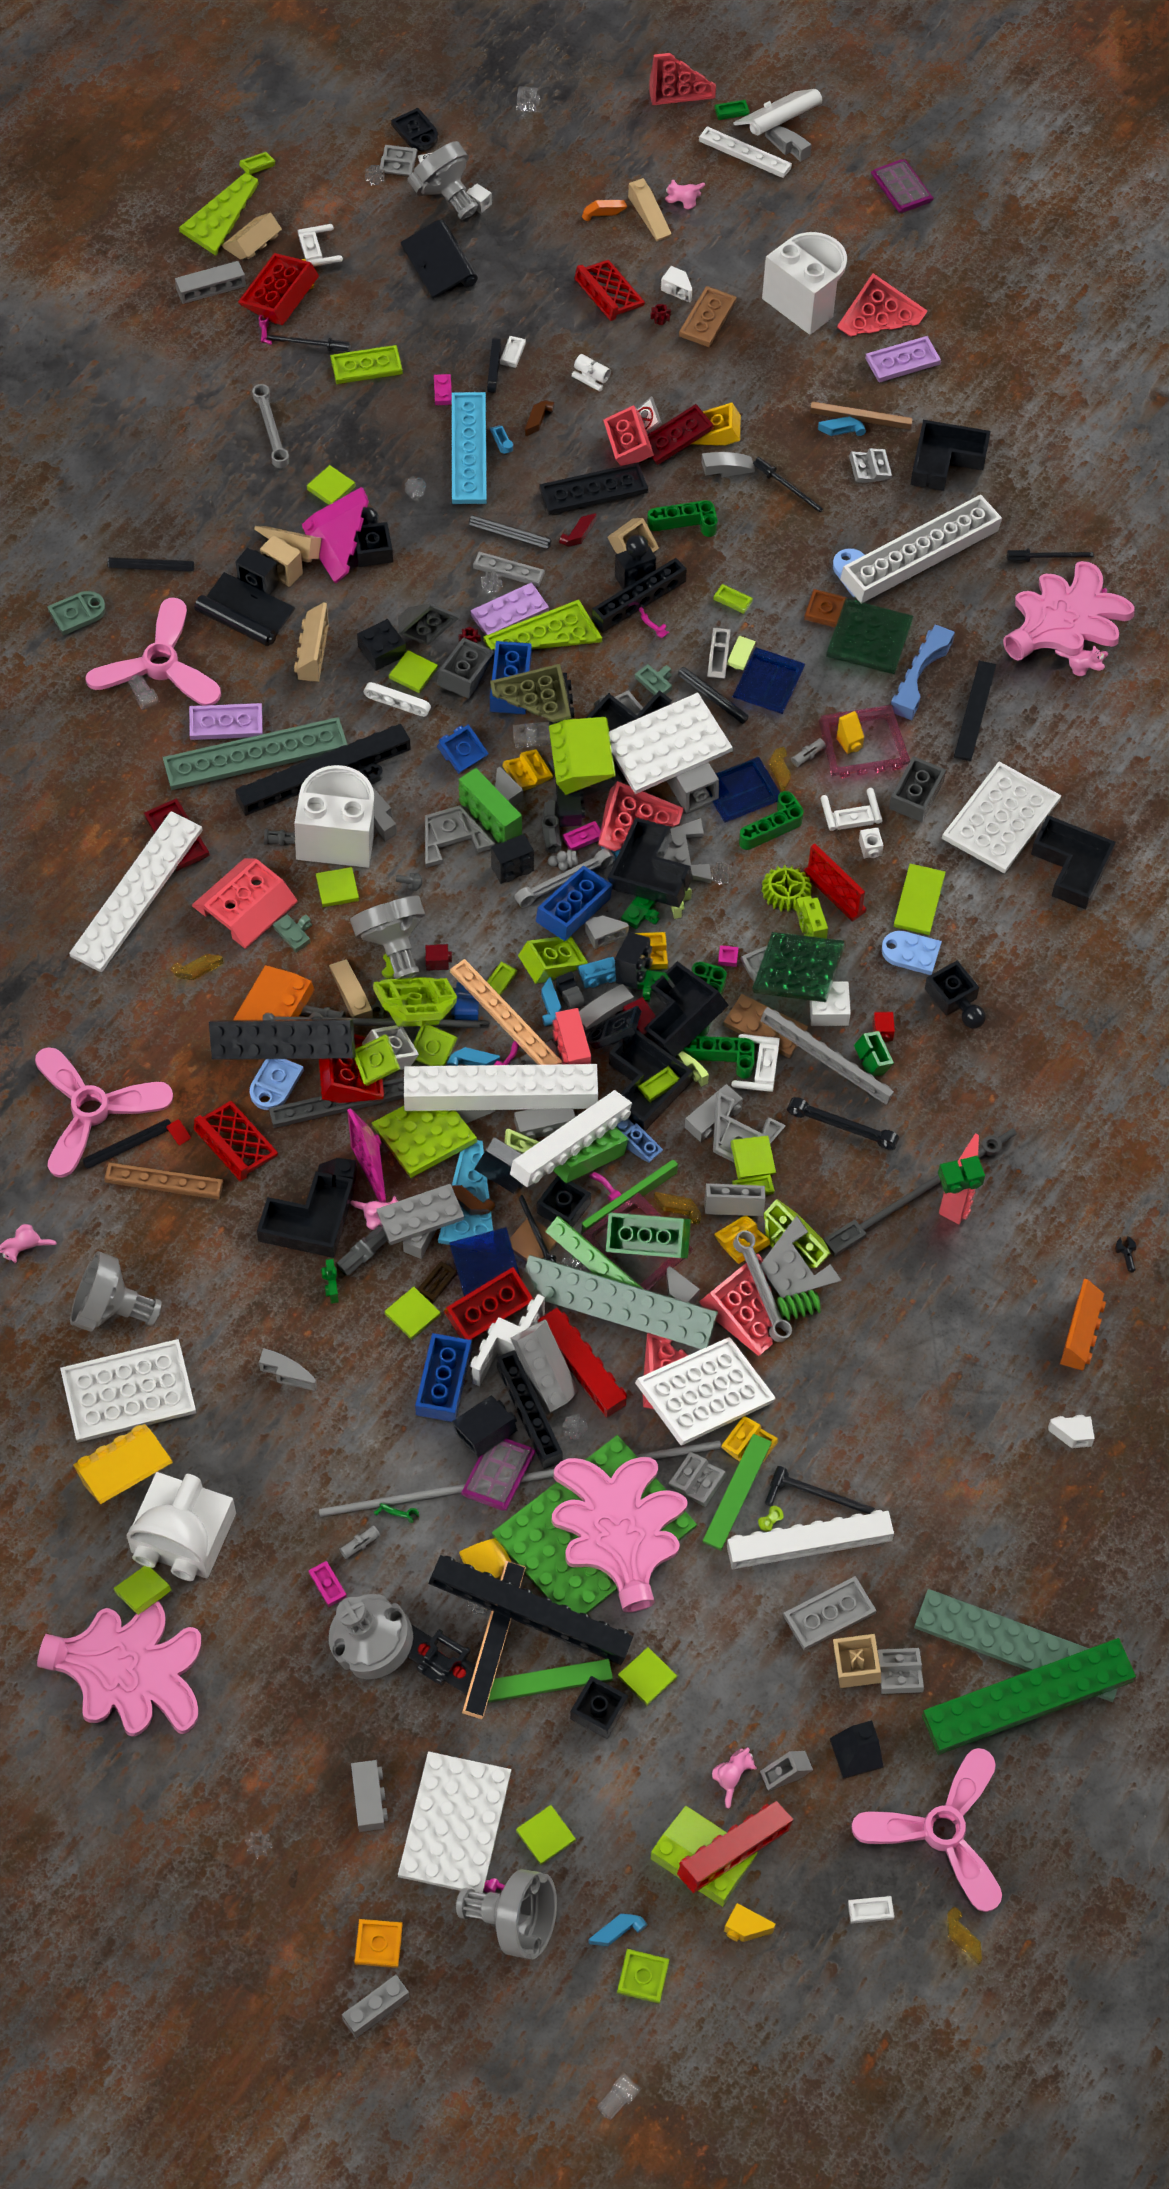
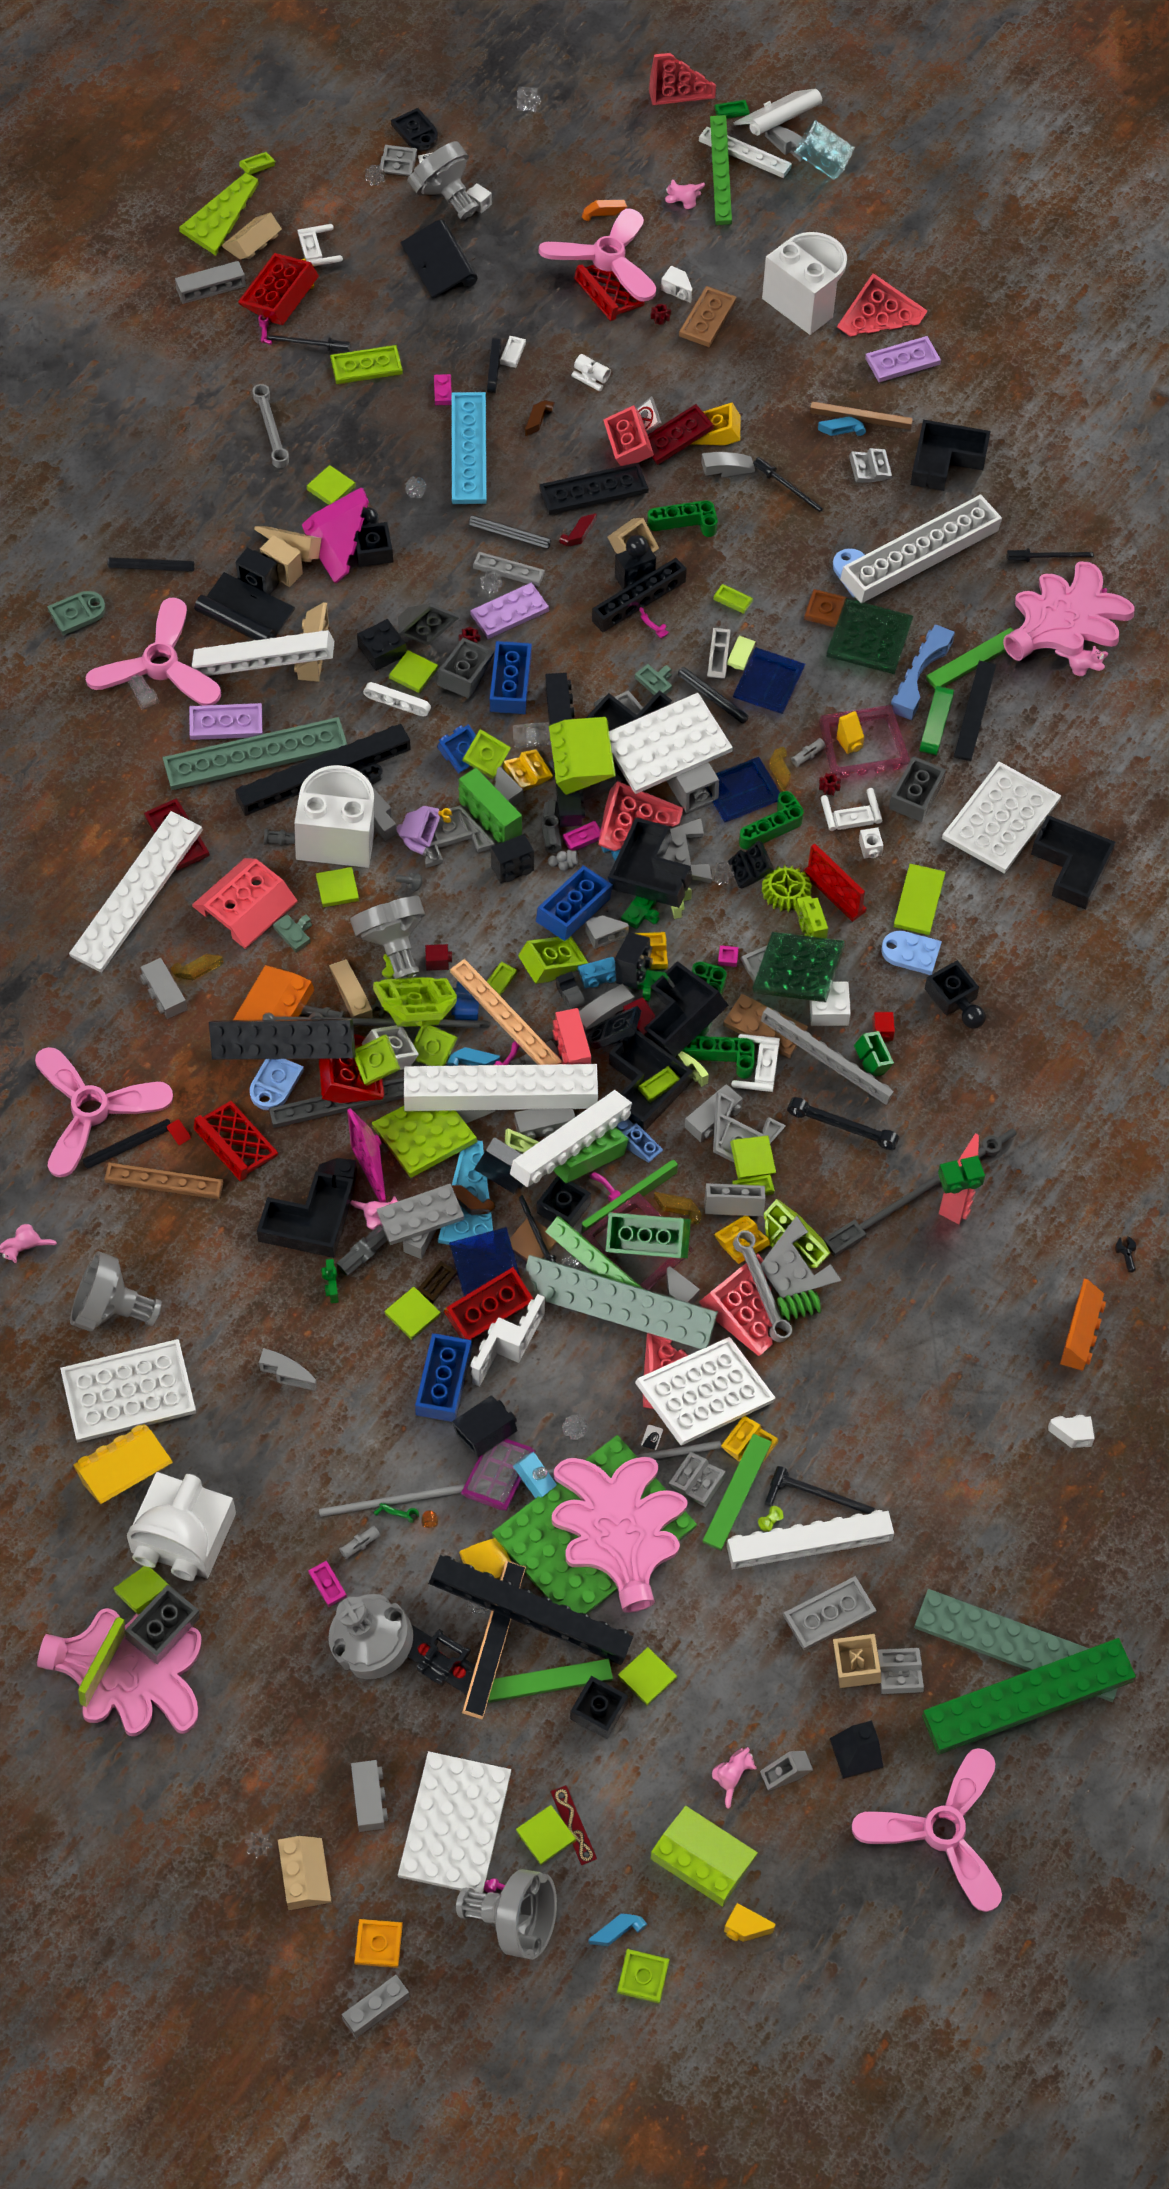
lime wing [483,600,602,651] -> none
dark azure piece [489,425,513,453] -> none
olive slope [490,664,571,723] -> none
black brick [496,1350,563,1469] -> none
light grey slope [510,1319,579,1412] -> none
light grey piece [514,848,616,908] -> none
red brick [537,1308,627,1418] -> none
dark azure piece [541,977,561,1026] -> none
clear piece [597,2073,641,2121] -> none
tan slope [628,178,672,241] -> none
brick [677,1801,793,1894] -> none
white tile [848,1896,894,1924] -> none
clear piece [871,159,934,213] -> none
clear yellow piece [947,1907,982,1965] -> none
none -> lime tile [78,1617,125,1707]
none -> dark grey brick [125,1584,199,1664]
none -> light grey brick [140,958,187,1019]
none -> white brick [192,630,334,676]
none -> tan slope [278,1836,332,1910]
none -> lavender torso [397,806,452,861]
none -> clear orange hinge [422,1510,438,1528]
none -> lime tile [462,729,511,779]
none -> medium azure piece [513,1452,557,1498]
none -> bright pink piece [538,209,656,301]
none -> sticker [550,1785,597,1866]
none -> sticker [641,1425,663,1450]
none -> bright green plate [710,115,732,225]
none -> black slope [728,841,774,889]
none -> clear light blue brick [795,120,854,180]
none -> dark red gear [819,773,841,796]
none -> green beam [919,686,954,756]
none -> bright green tile [926,628,1014,689]

